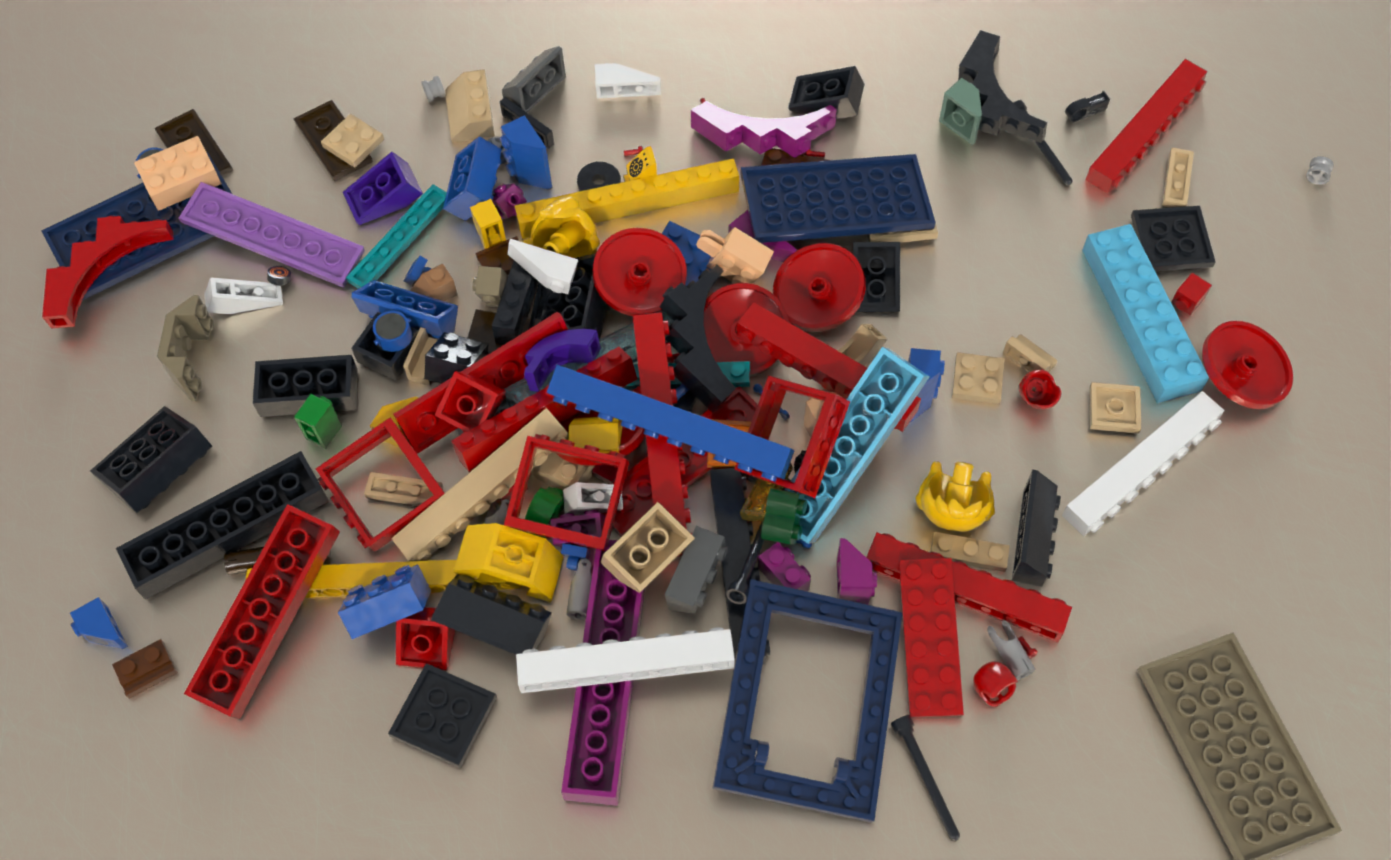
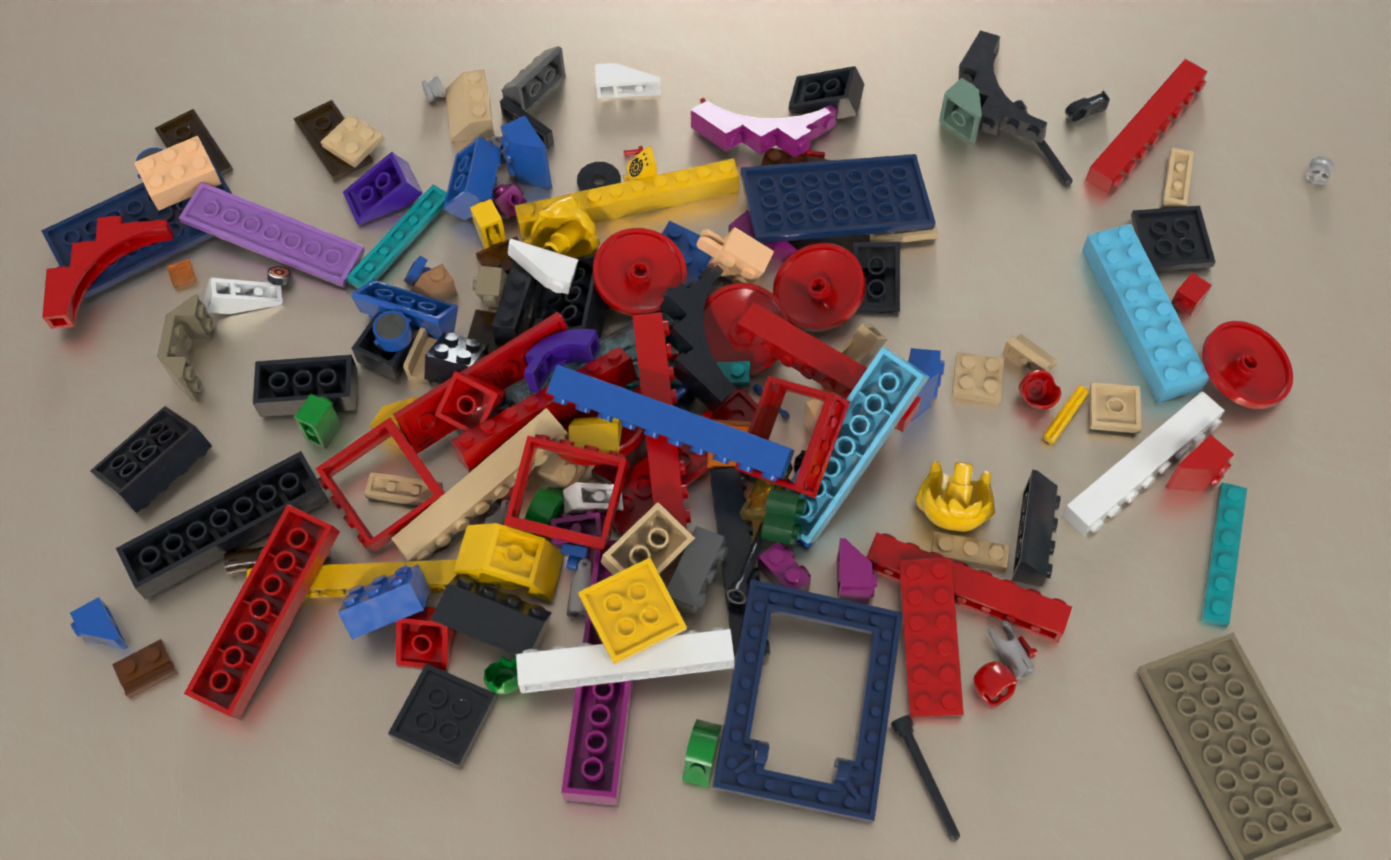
none -> clear orange tile [167,259,197,288]
none -> green hair [483,656,519,695]
none -> yellow plate [578,558,687,665]
none -> green brick [682,719,723,787]
none -> yellow axle [1043,385,1089,444]
none -> red slope [1165,434,1234,491]
none -> teal plate [1200,482,1247,628]

